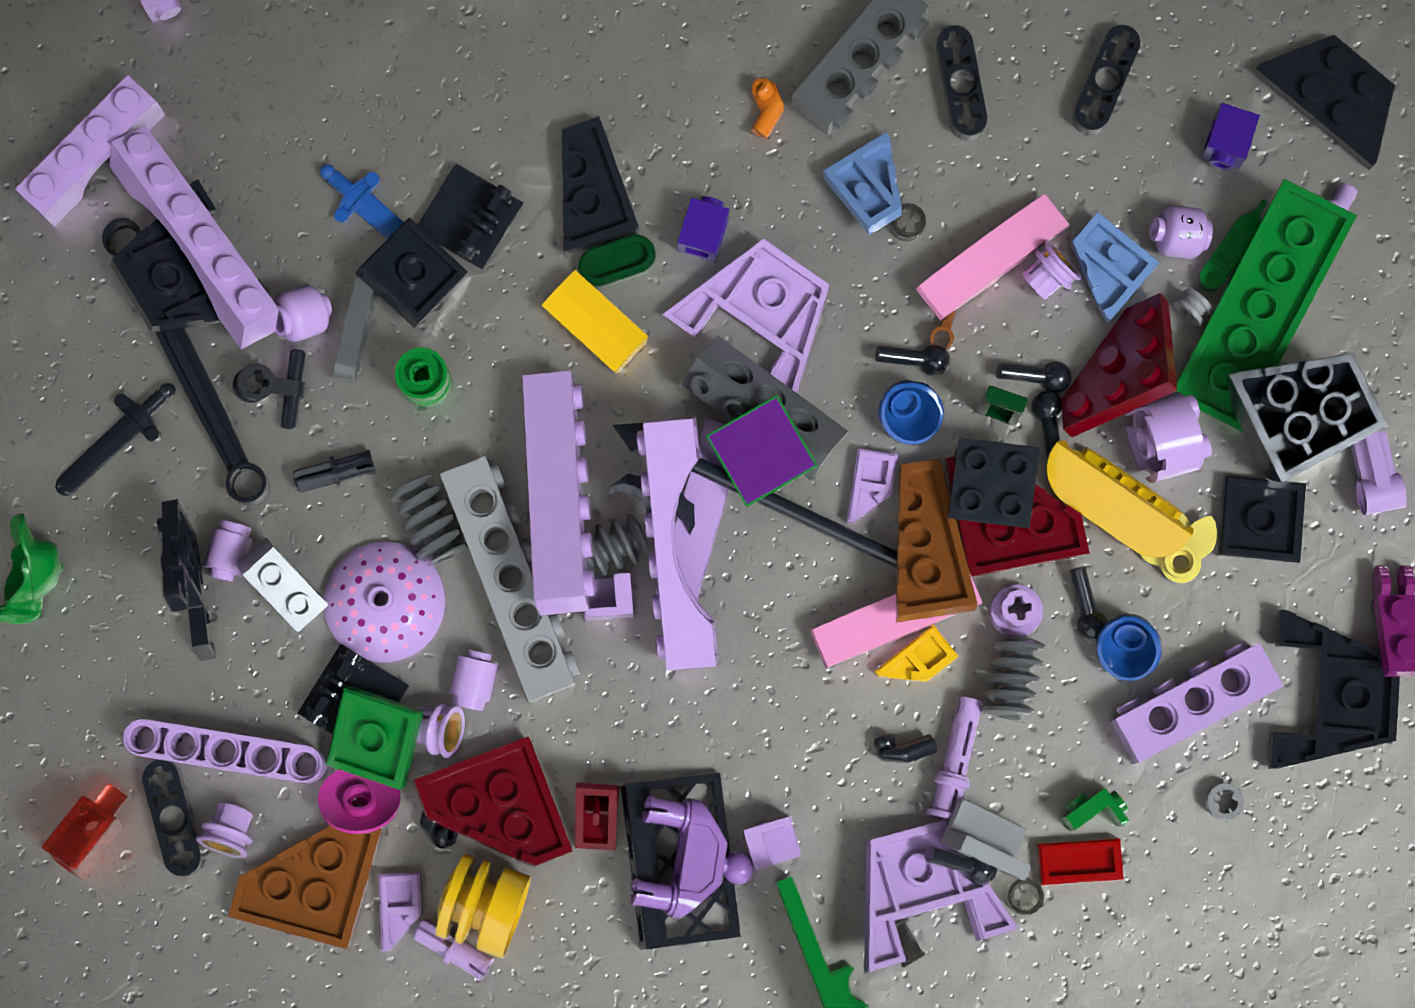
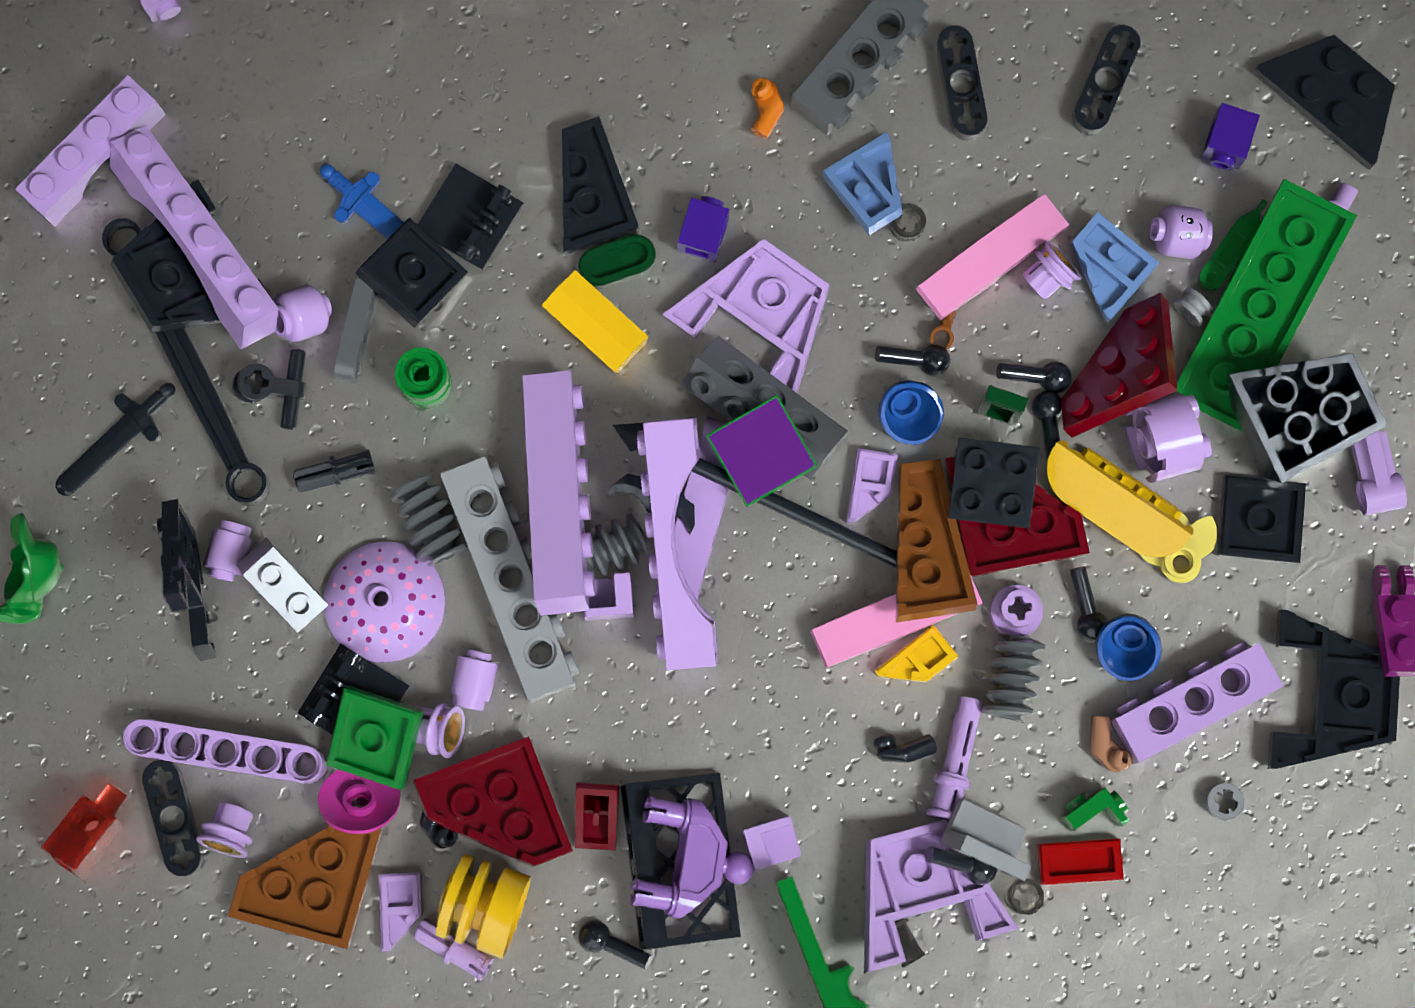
none -> black bar [578,920,653,970]
none -> nougat arm [1090,716,1132,773]

